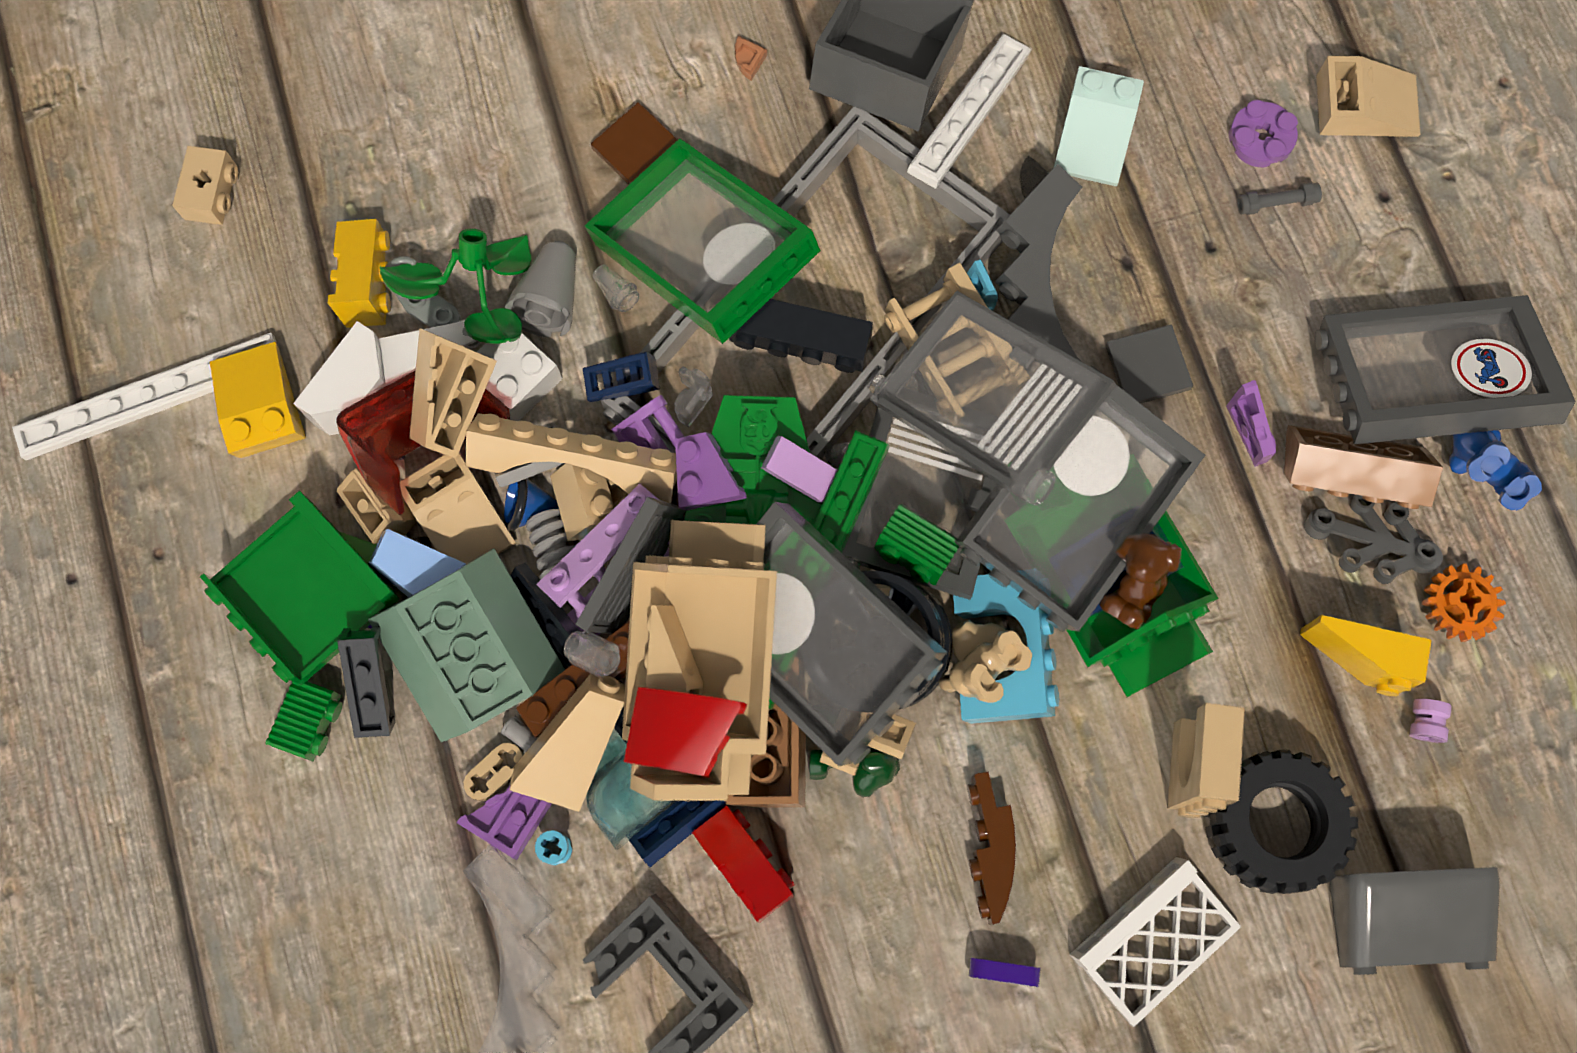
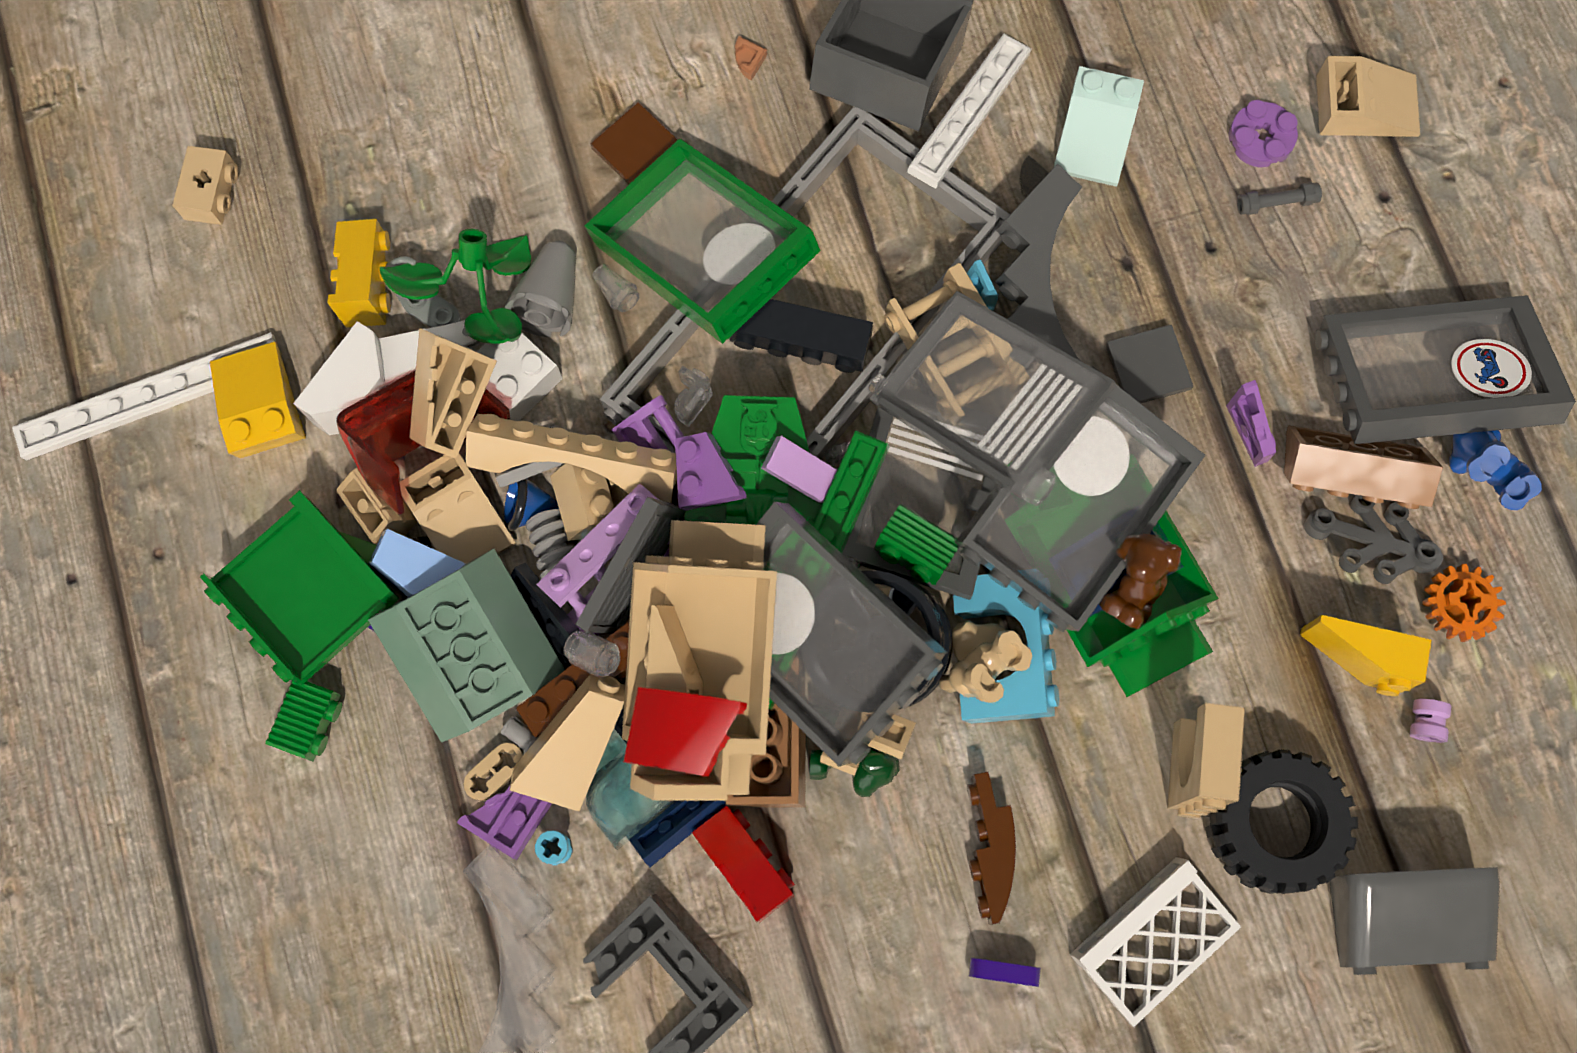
black container [337,626,396,738] -> none
dark blue slope [582,351,660,402] -> none

